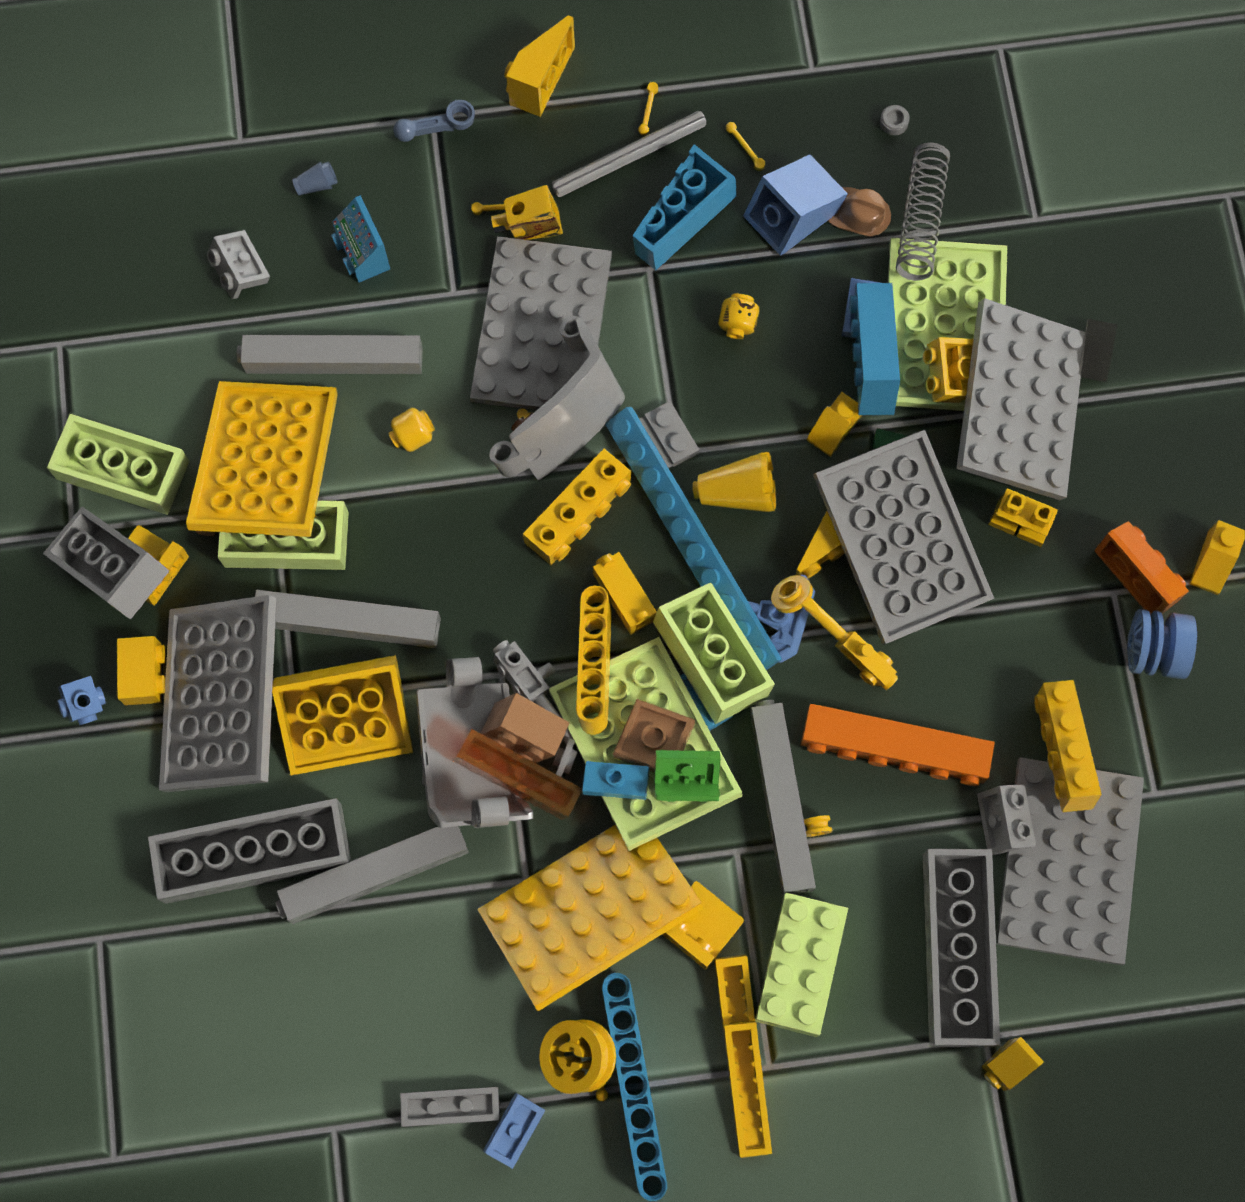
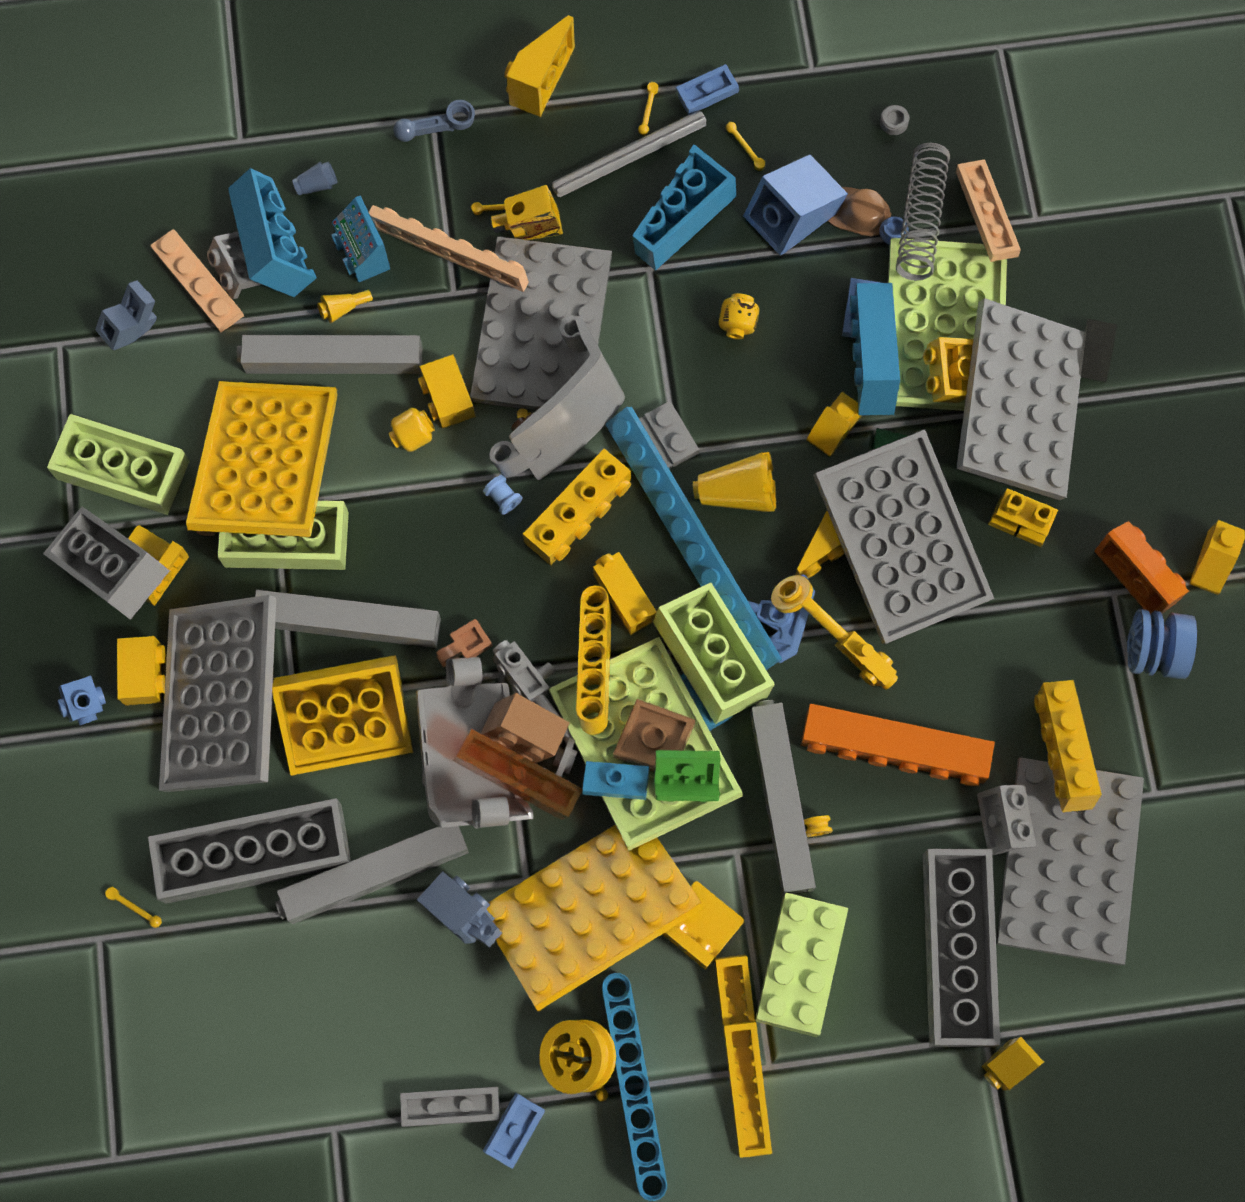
none -> sand blue brick [95,281,157,350]
none -> yellow hinge [105,887,162,928]
none -> light nougat plate [150,229,244,333]
none -> dark azure wedge [228,168,317,297]
none -> yellow cone [317,289,373,323]
none -> light nougat plate [369,205,529,292]
none -> sand blue hinge [417,871,502,947]
none -> yellow brick [418,354,476,429]
none -> nougat plate [436,619,492,668]
none -> light blue bush [483,475,523,515]
none -> medium blue plate [676,64,739,115]
none -> medium blue plate [879,217,909,245]
none -> light nougat plate [956,159,1021,262]

